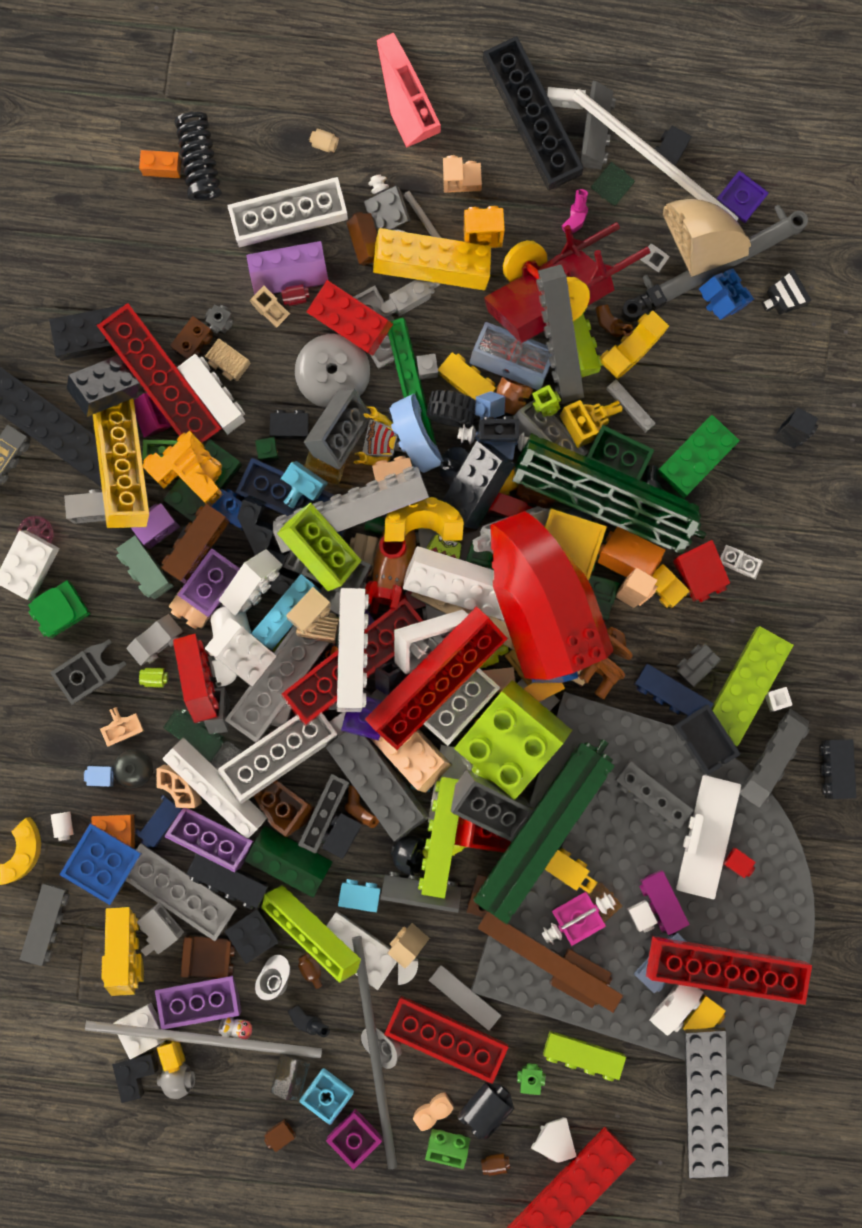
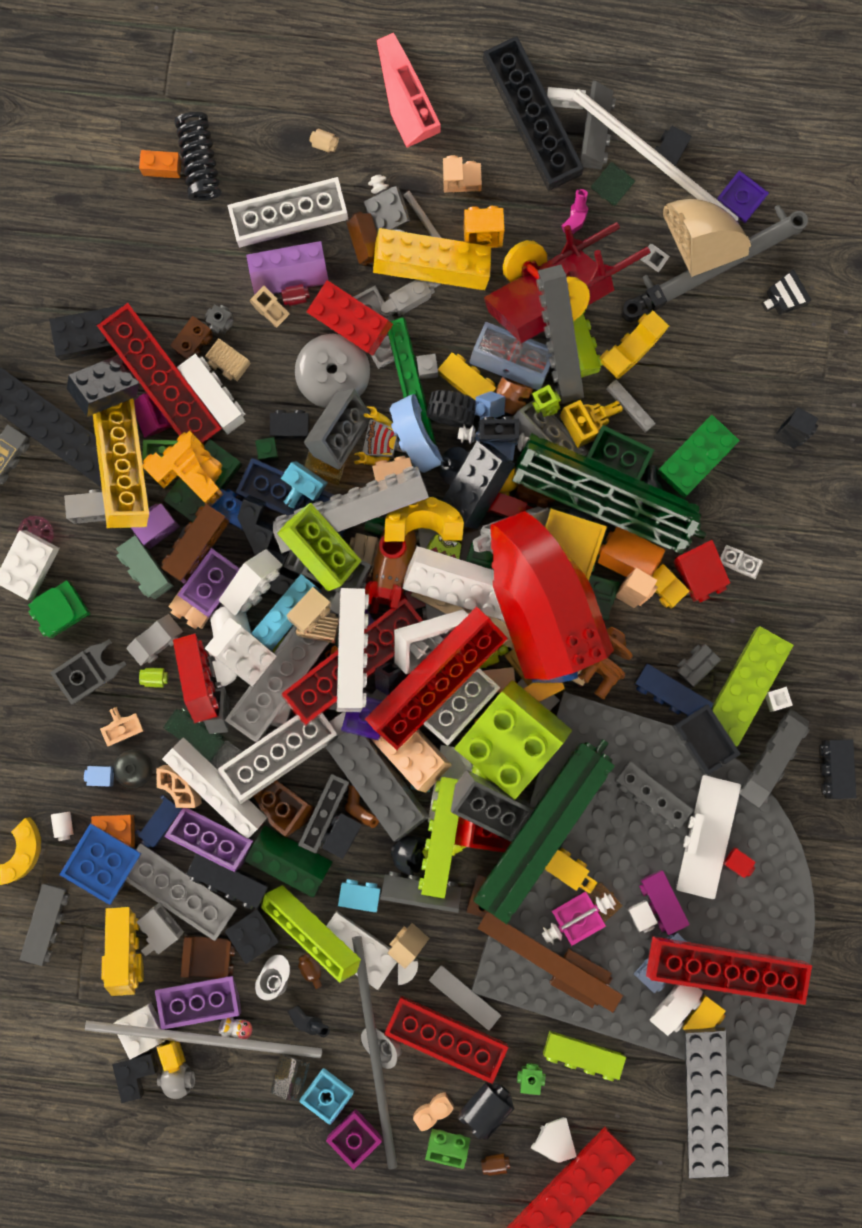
reddish brown brick [264,1119,296,1152] -> none
reddish brown arm [595,304,633,337] -> none
blue brick [699,268,754,320] -> none

